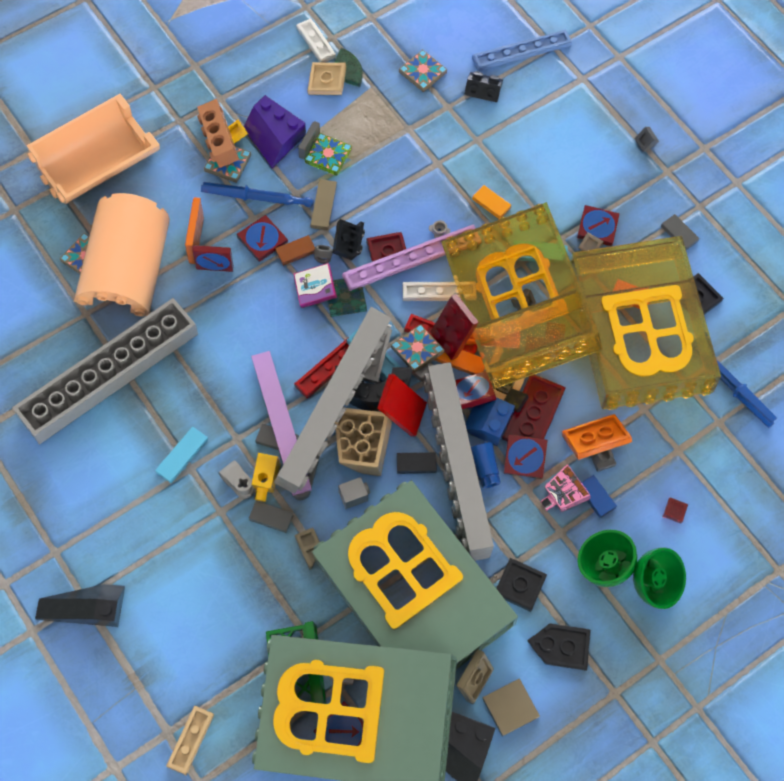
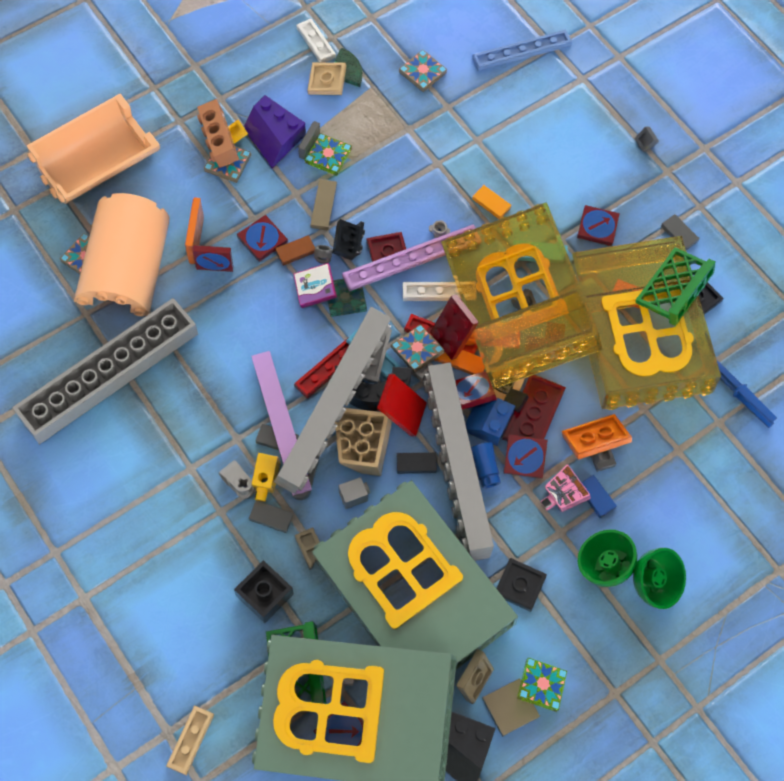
black wedge [35,584,125,627] -> none
medium azure tile [155,426,208,483] -> none
blue piece [201,182,314,207] -> none
black bracket [464,71,503,102] -> none
black tile [527,623,591,671] -> none
light grey tile [578,232,603,257] -> none
clear red tile [662,497,688,524] -> none
none -> black brick [234,560,294,623]
none -> tile [517,657,567,712]
none -> green fence [635,247,716,326]

